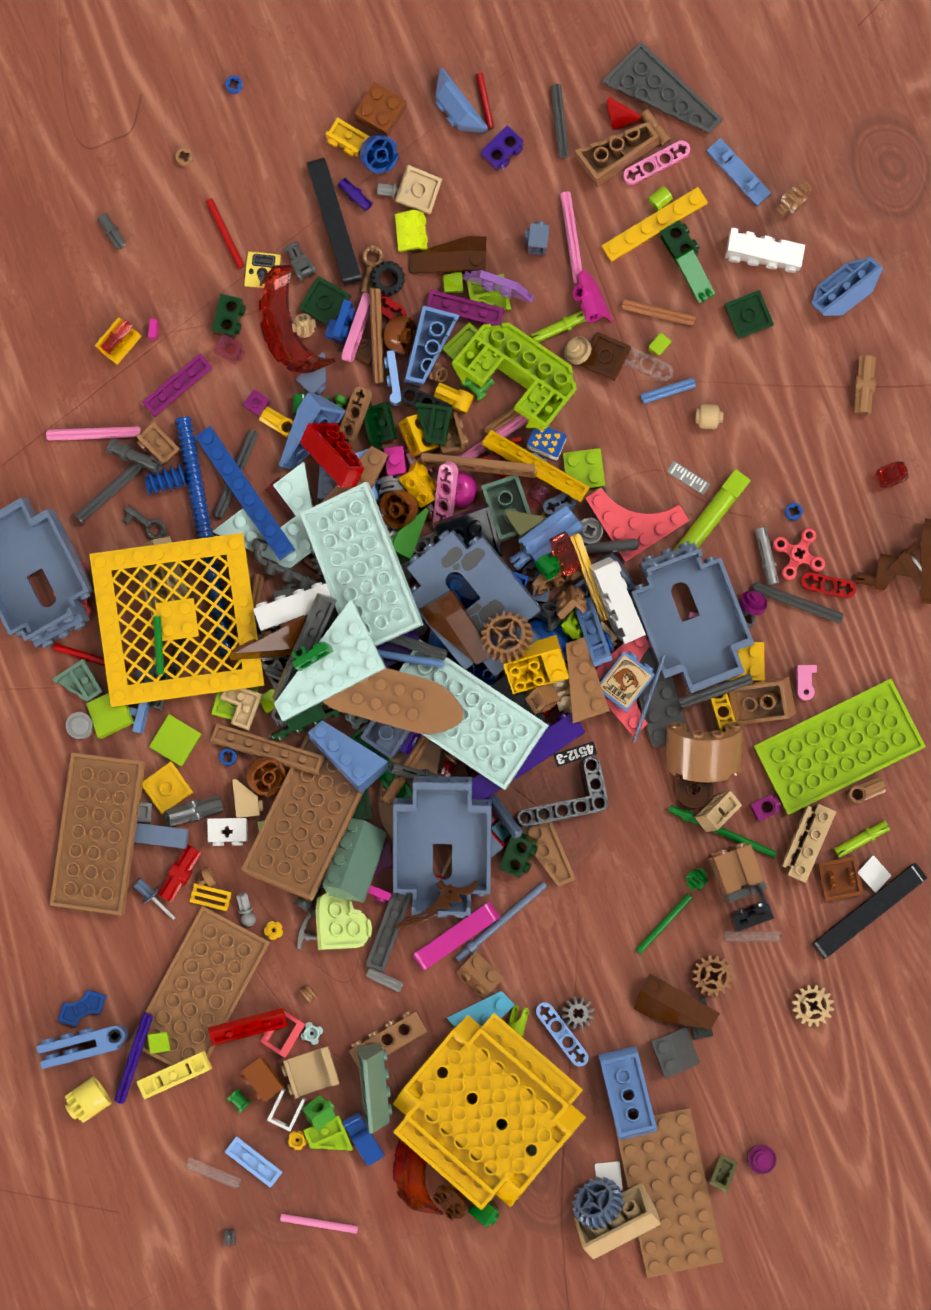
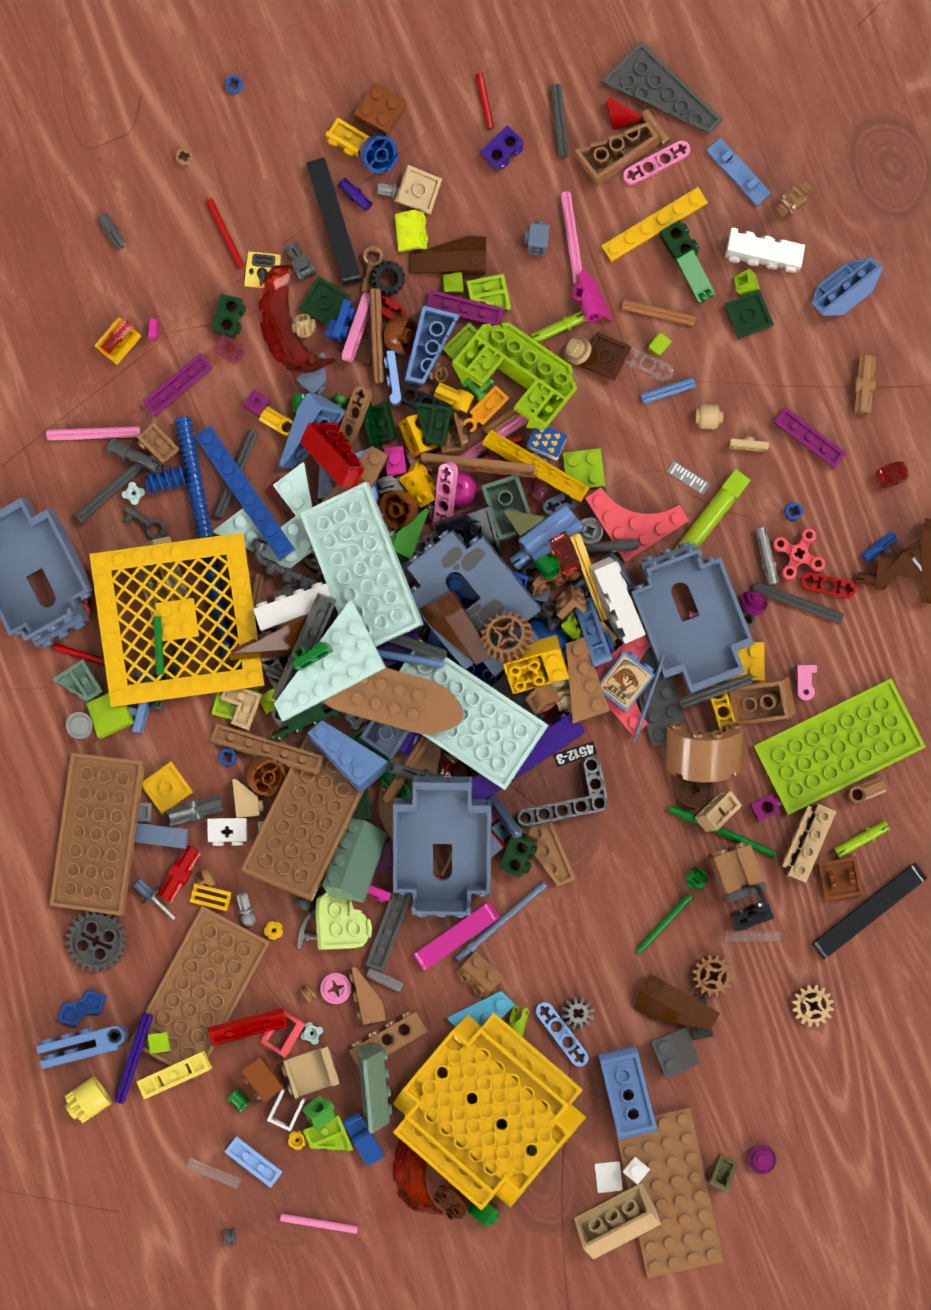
lime tile [149,714,202,767] -> none
reddish brown piece [394,880,478,929] -> none
medium blue wedge [435,67,488,134] -> none
medium lavender wing [463,270,534,303] -> none
sand blue gear [572,1176,624,1229] -> none
lime beam [648,186,673,211] -> none
white sticker [858,856,891,893] -> none
none -> dark grey gear [65,911,128,972]
none -> light aqua plate [122,482,145,505]
none -> bright pink gear [320,973,351,1004]
none -> medium nougat slope [349,966,387,1025]
none -> light orange plate [463,385,509,434]
none -> white plate [622,1156,650,1184]
none -> tan plate [729,437,769,452]
none -> lime slope [734,269,760,297]
none -> magenta plate [773,407,846,469]
none -> blue axle [861,532,898,563]

